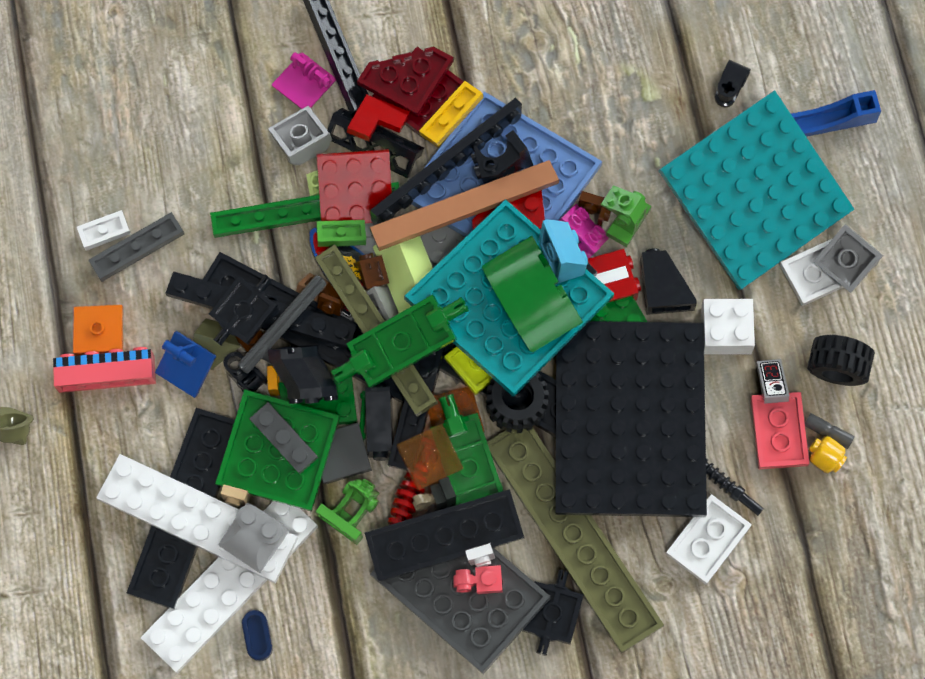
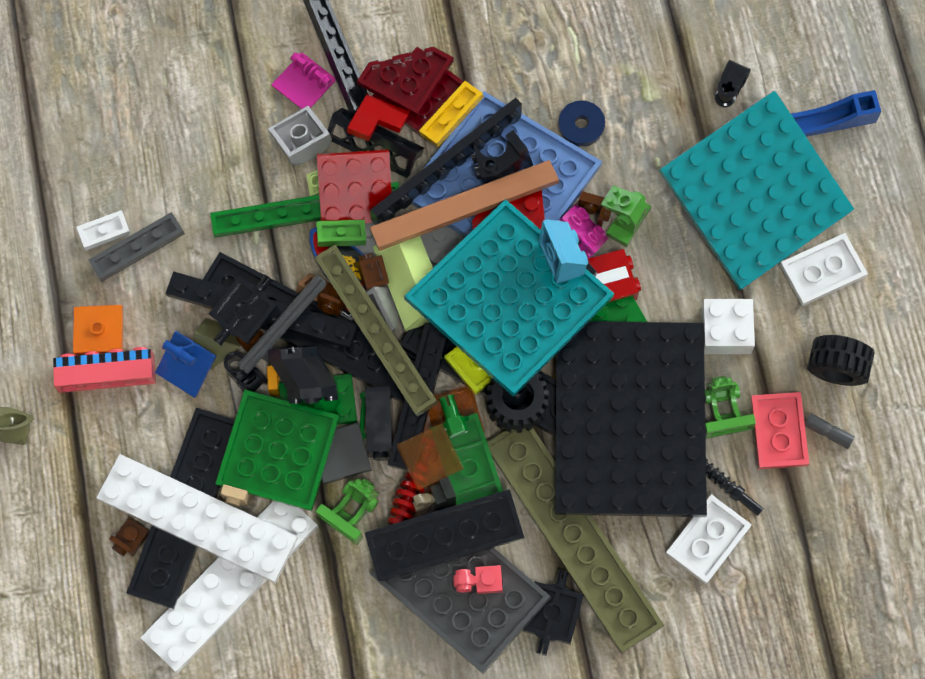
light grey slope [218,503,289,573] -> none
dark blue tile [242,610,273,661] -> none
dark grey plate [250,403,318,474] -> none
green plate [331,295,469,388] -> none
white plate [465,543,495,568] -> none
green panel [482,236,583,352] -> none
black slope [640,248,697,315] -> none
tile [756,359,790,404] -> none
yellow head [808,436,847,473] -> none
light grey slope [813,224,884,293] -> none
none -> reddish brown bracket [109,518,149,557]
none -> dark blue tile [558,100,605,147]
none -> bright green tile [705,376,756,439]

